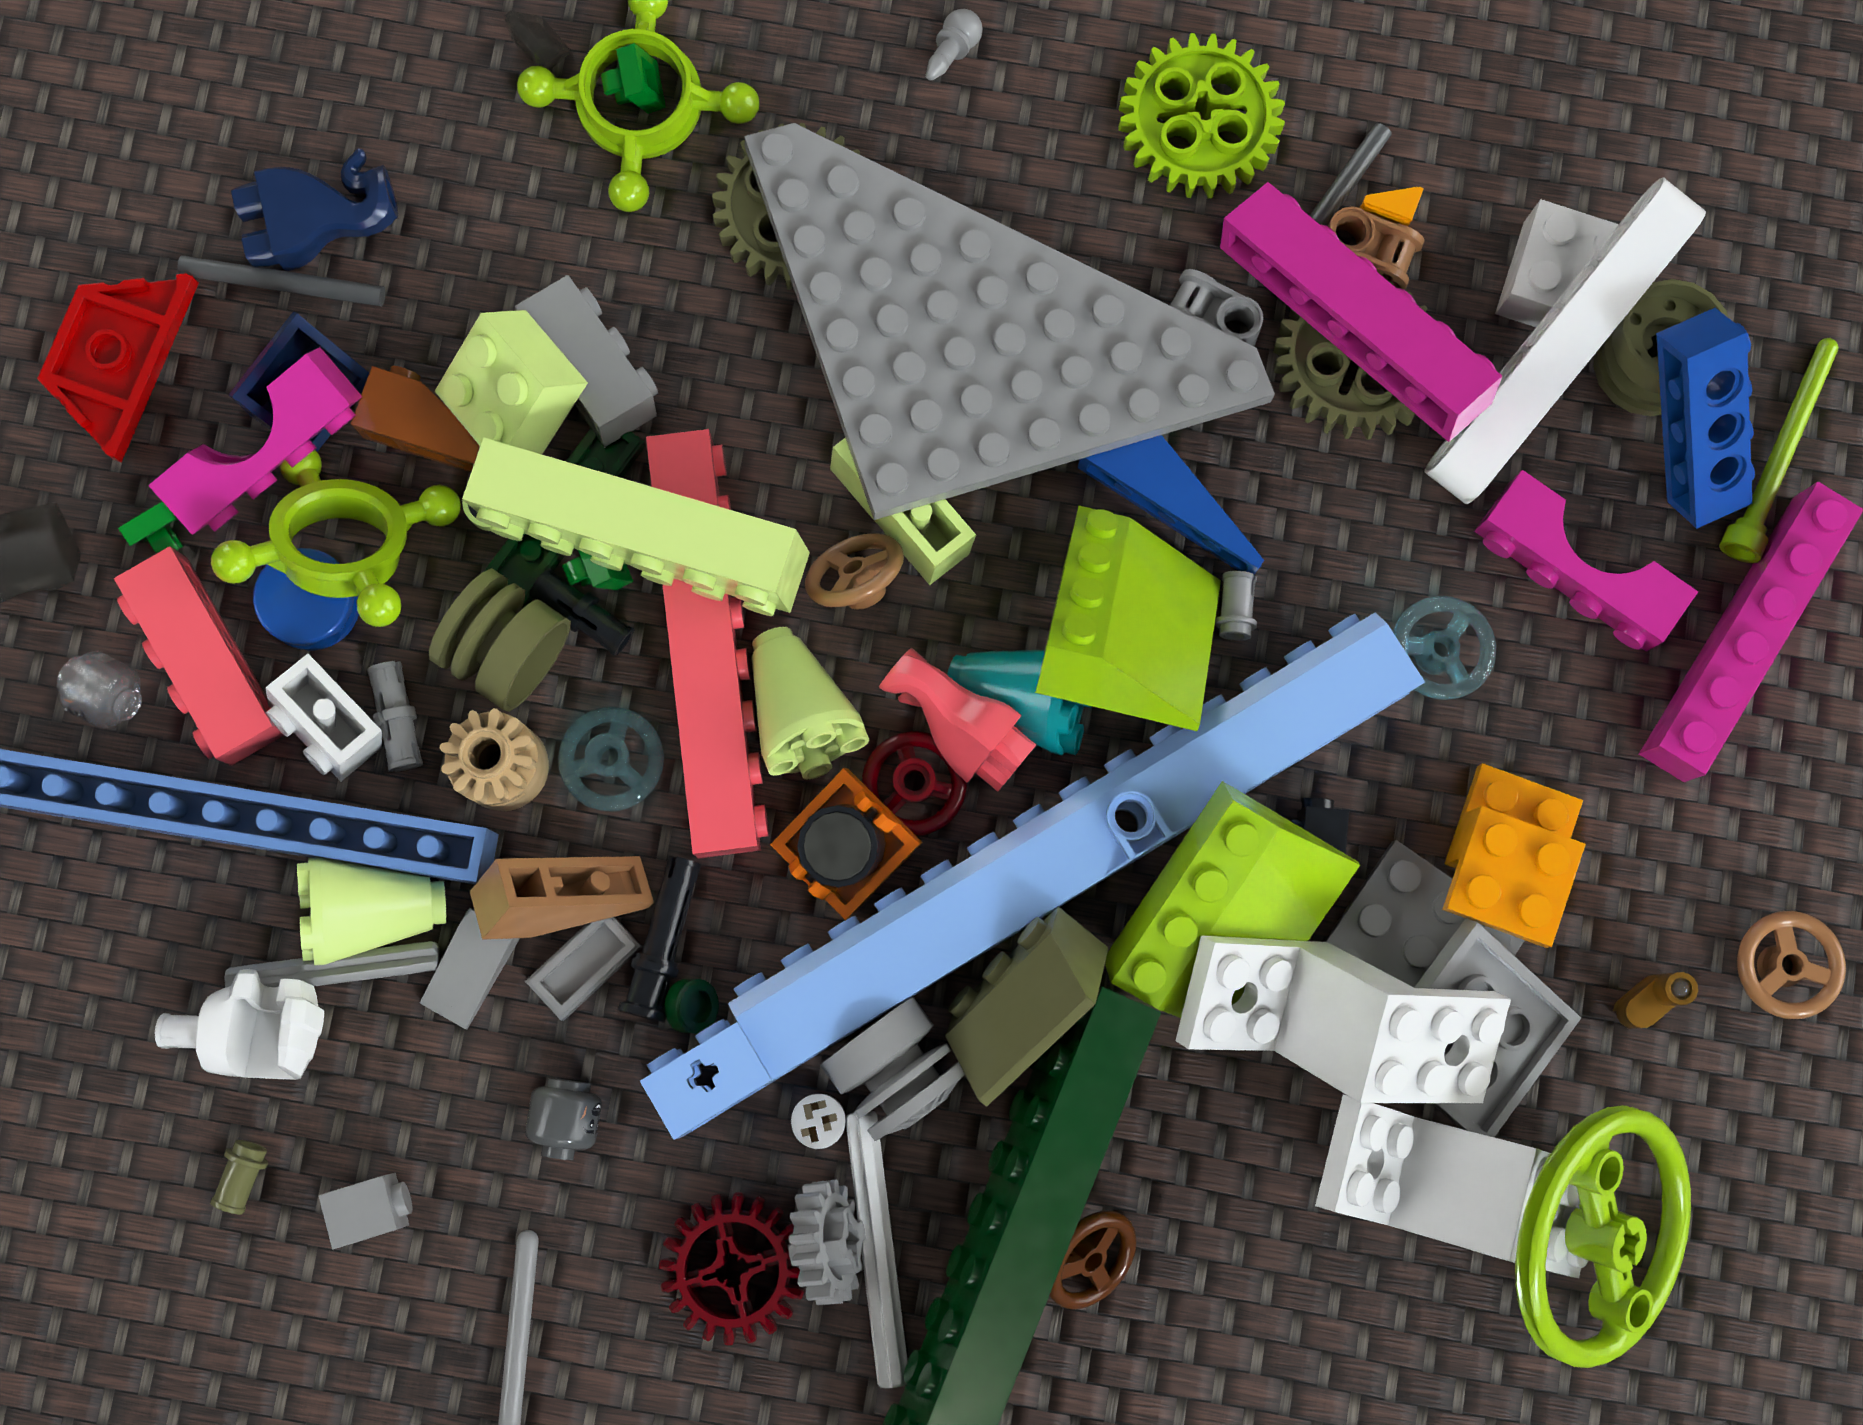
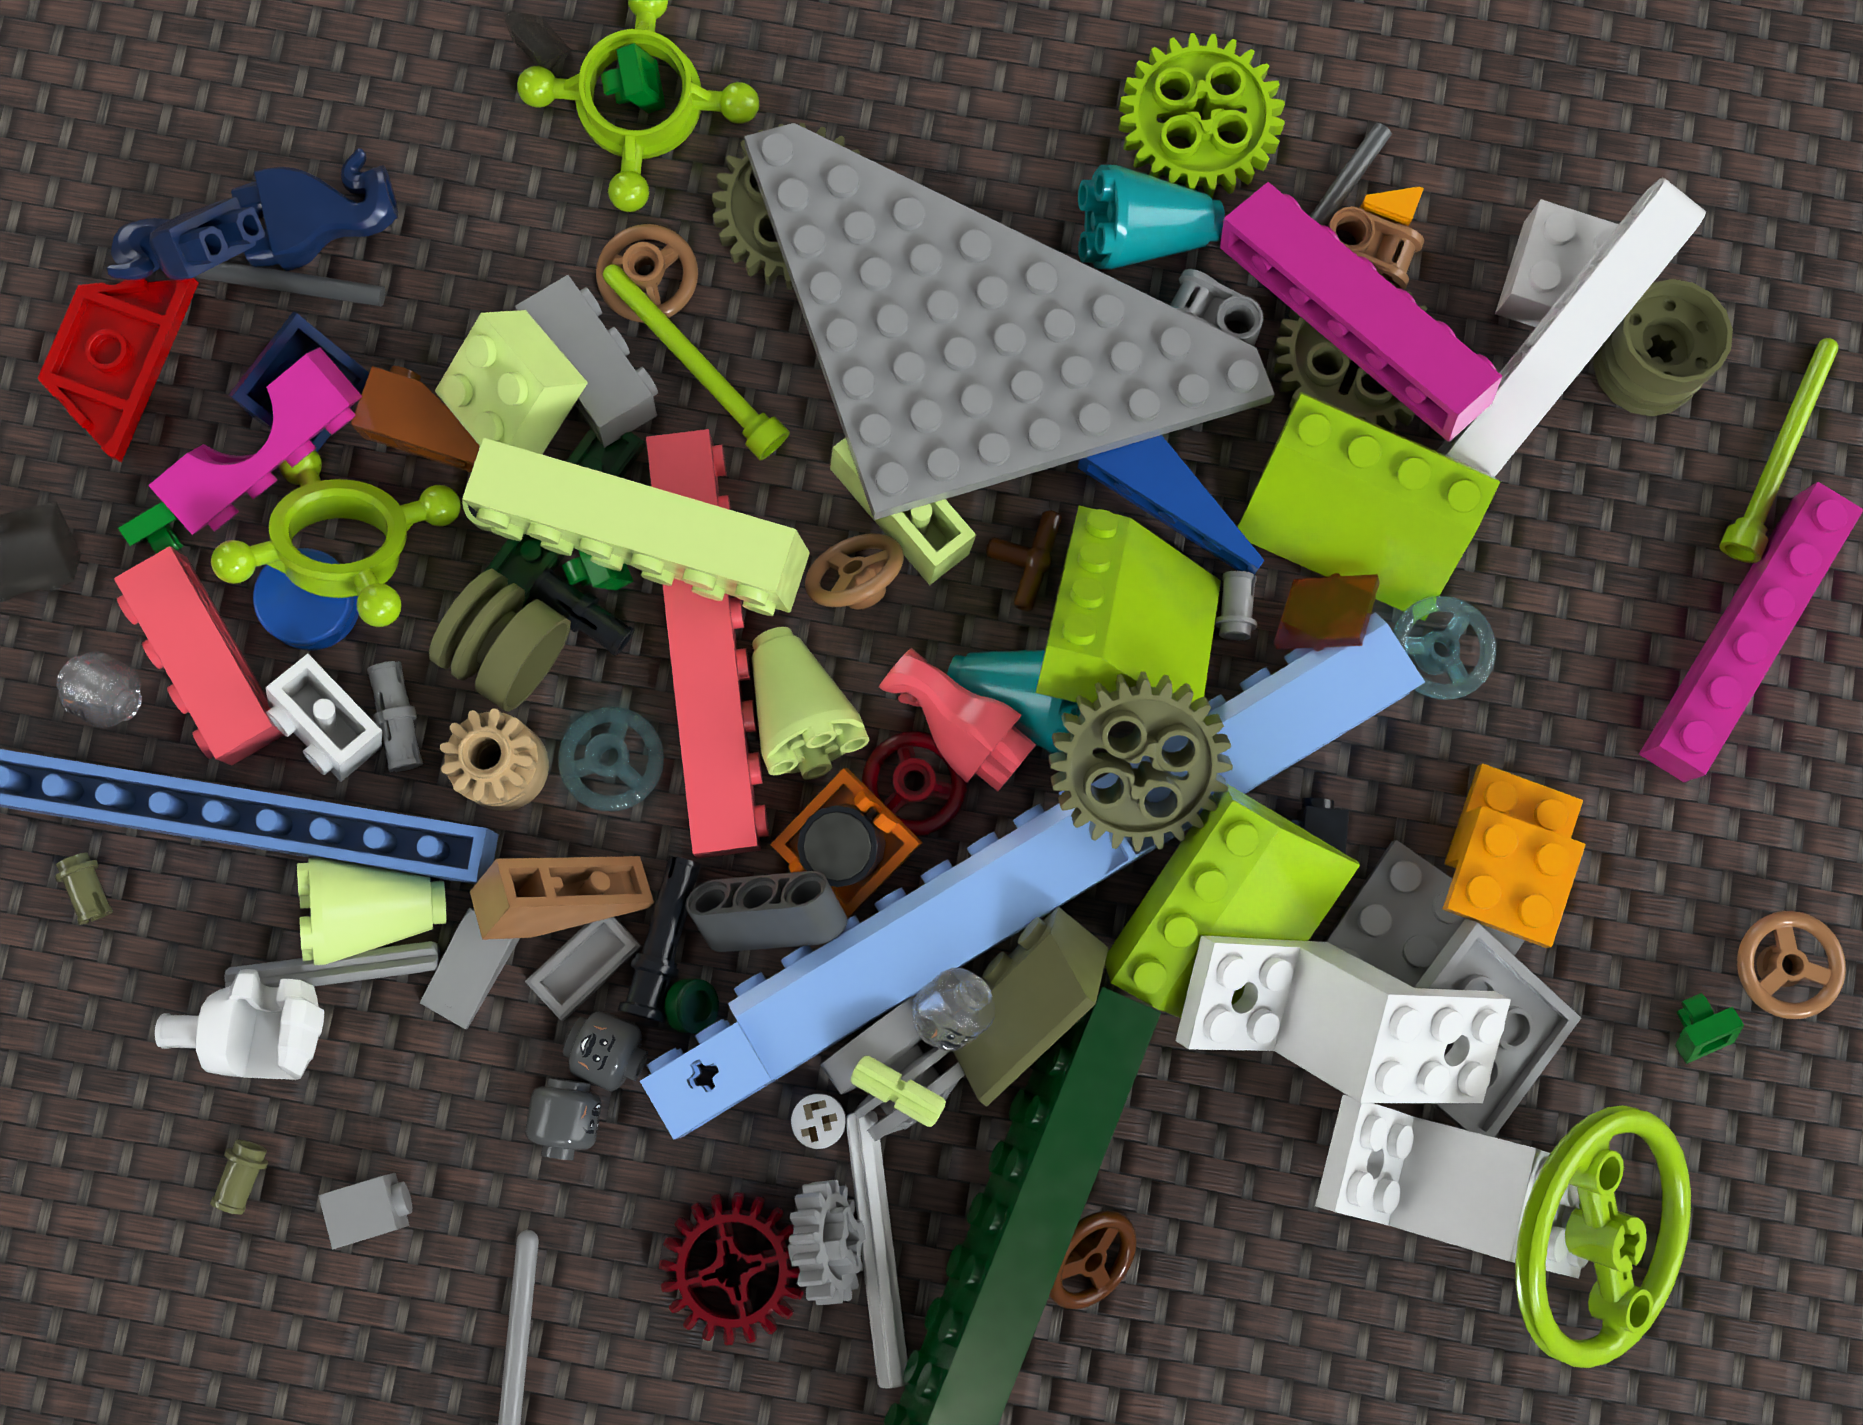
light grey bar [926,9,983,80] -> none
dark pink arch [1474,470,1698,652] -> none
pearl gold piece [1613,972,1698,1029] -> none
blue brick [1656,308,1755,529] -> none
none -> olive pin [55,852,113,925]
none -> dark blue hips [106,197,265,280]
none -> dark grey head [563,1011,648,1091]
none -> medium nougat piece [596,224,698,323]
none -> lime piece [603,264,790,461]
none -> dark grey beam [685,871,847,952]
none -> yellowish green piece [850,1056,946,1127]
none -> clear head [912,967,995,1051]
none -> reddish brown piece [986,510,1062,611]
none -> olive gear [1049,672,1233,852]
none -> teal cone [1078,165,1225,269]
none -> lime slope [1237,391,1501,621]
none -> piece [1274,573,1380,651]
none -> green tile [1675,993,1744,1064]

